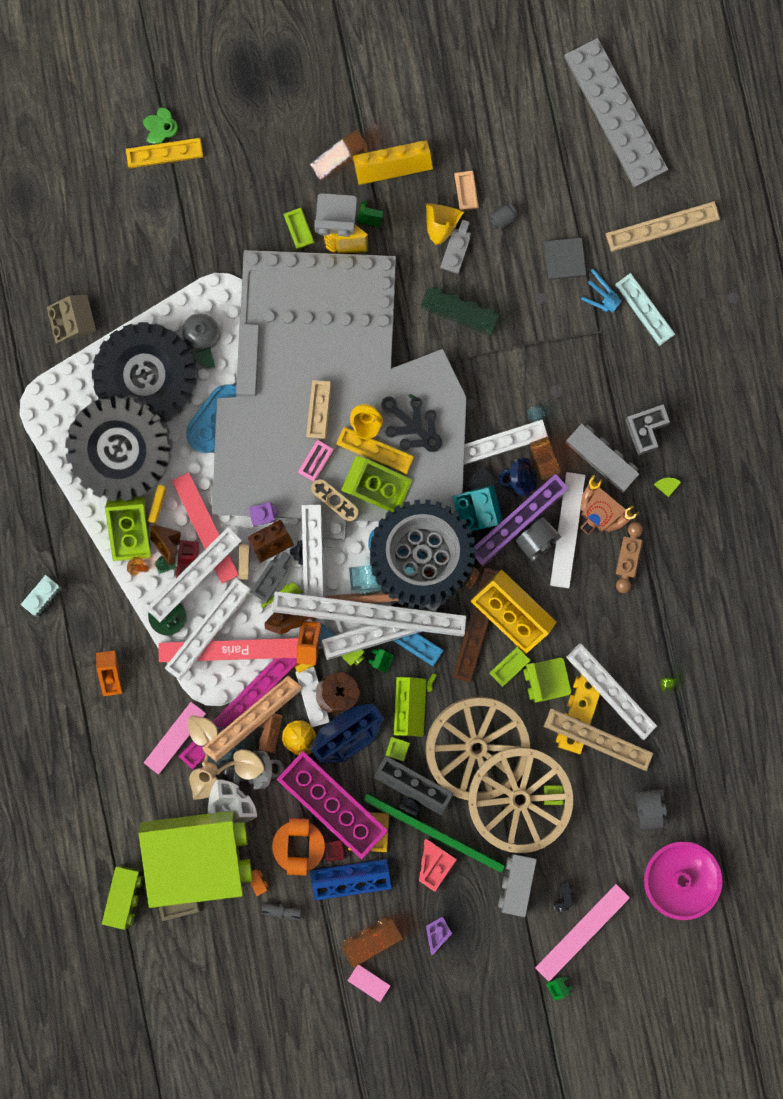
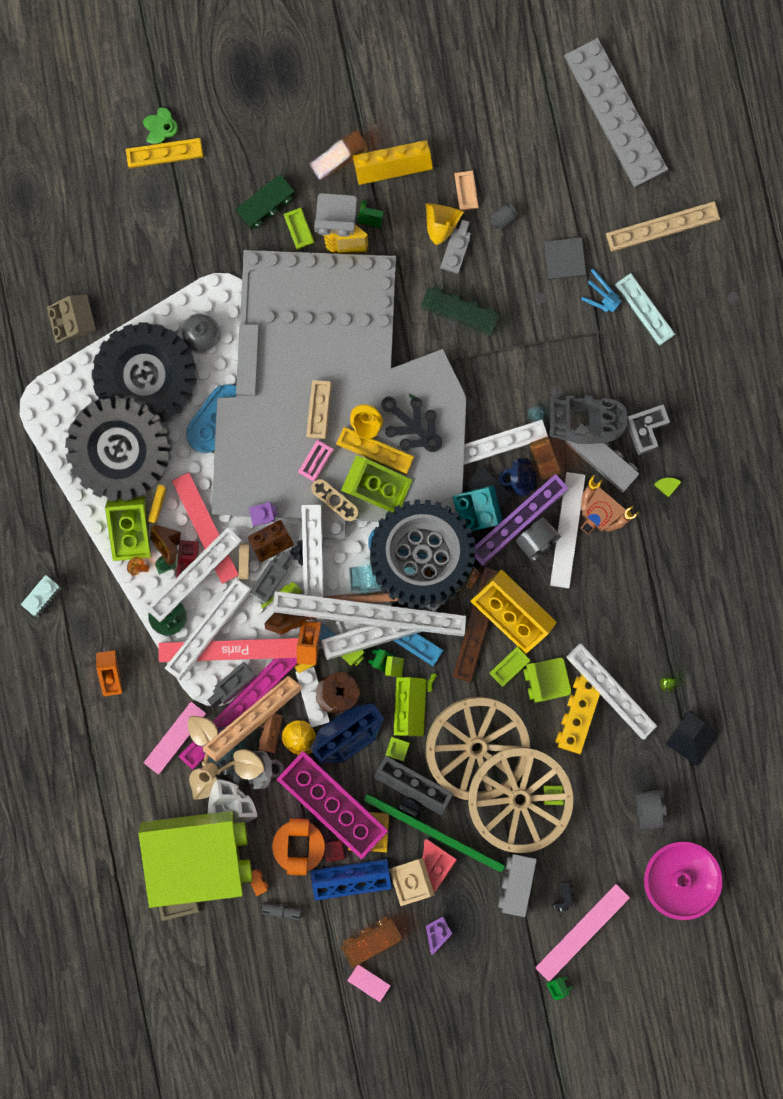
lime brick [102,866,144,930] -> none
dark green tile [192,349,216,369] -> none
tan tile [544,709,653,771] -> none
medium nougat plate [616,522,643,593] -> none
none -> dark grey hinge [207,662,257,708]
none -> dark green brick [236,174,295,230]
none -> lime tile [385,656,404,677]
none -> tan plate [389,858,435,906]
none -> dark grey slope [549,395,628,444]
none -> black slope [665,712,718,766]

